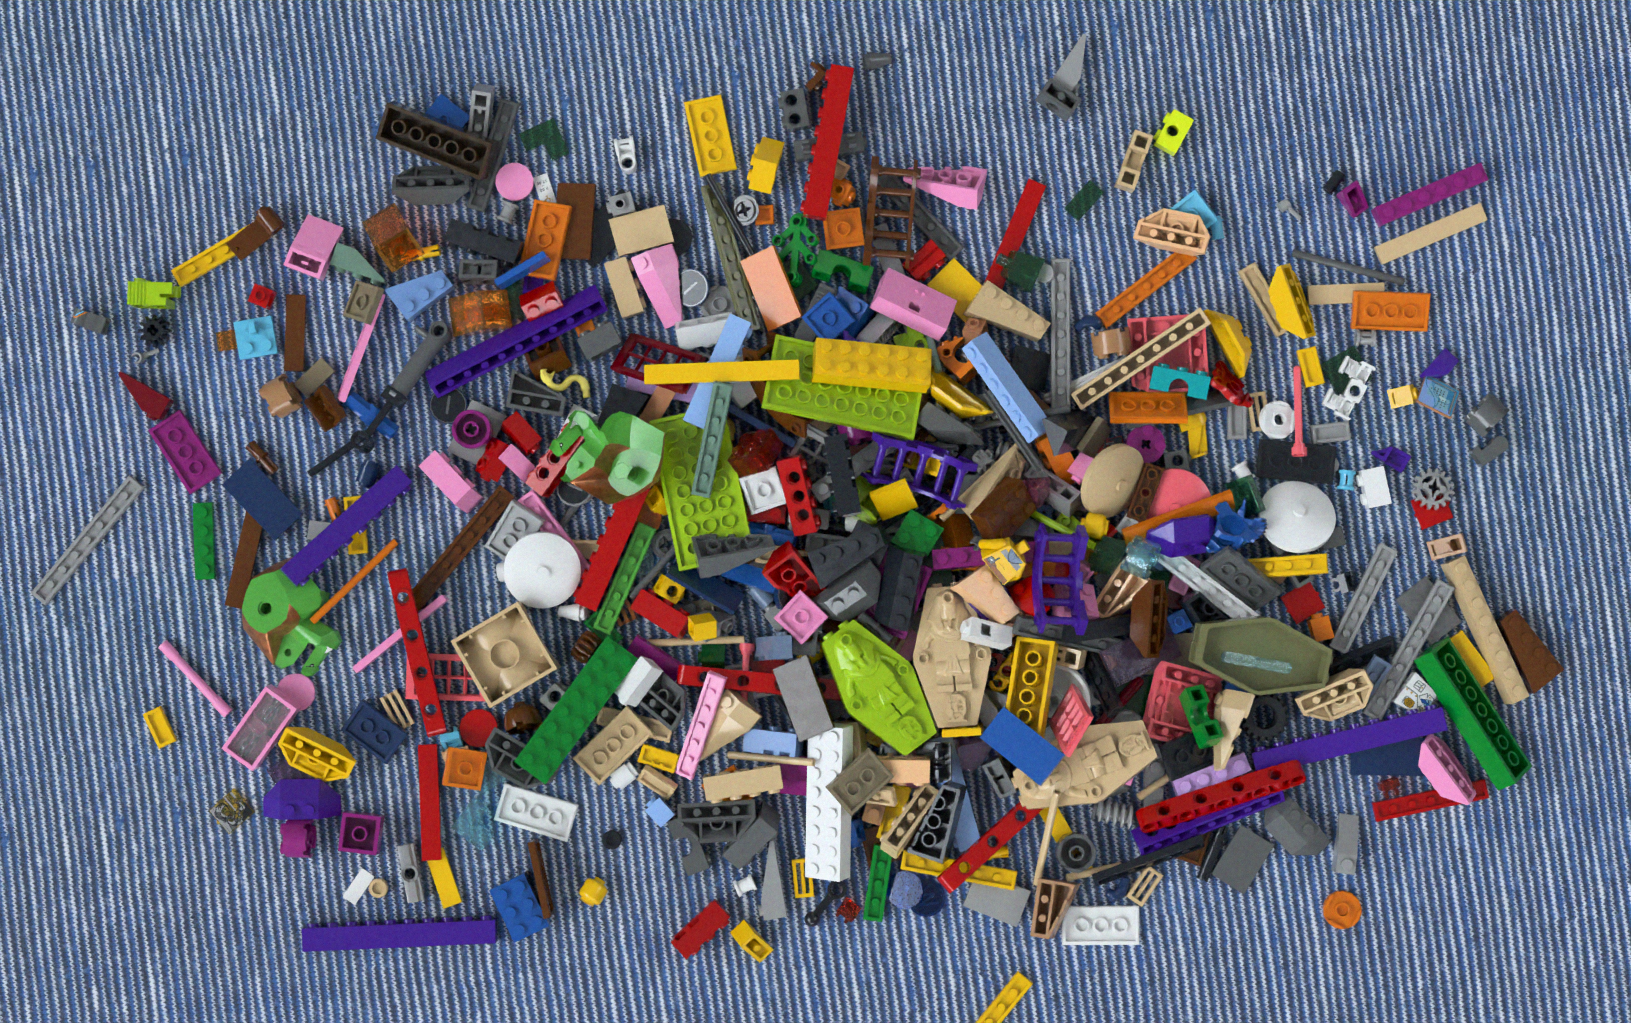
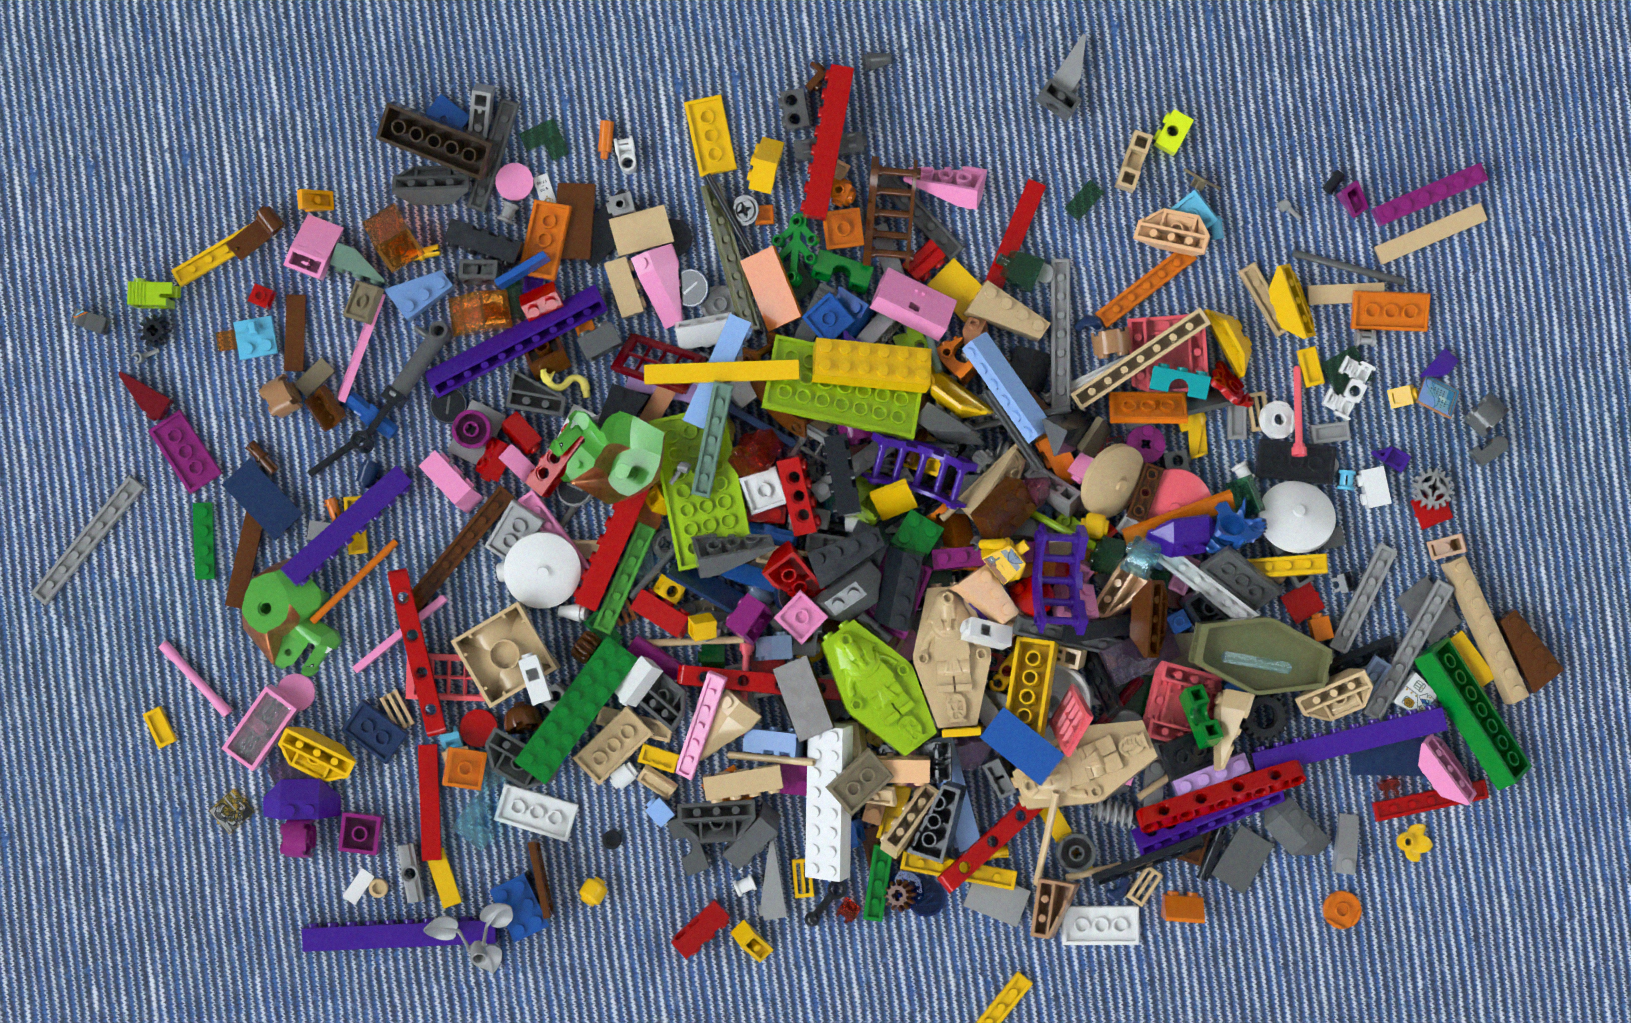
none -> light orange slope [297,189,334,212]
none -> light grey plant [424,903,513,974]
none -> white brick [518,652,553,705]
none -> orange cylinder [598,120,614,160]
none -> light grey hand [669,462,691,485]
none -> magenta brick [725,593,775,646]
none -> reddish brown gear [883,879,917,912]
none -> orange slope [1161,890,1205,923]
none -> dark tan piece [1183,168,1221,191]
none -> yellow plate [1396,824,1433,862]

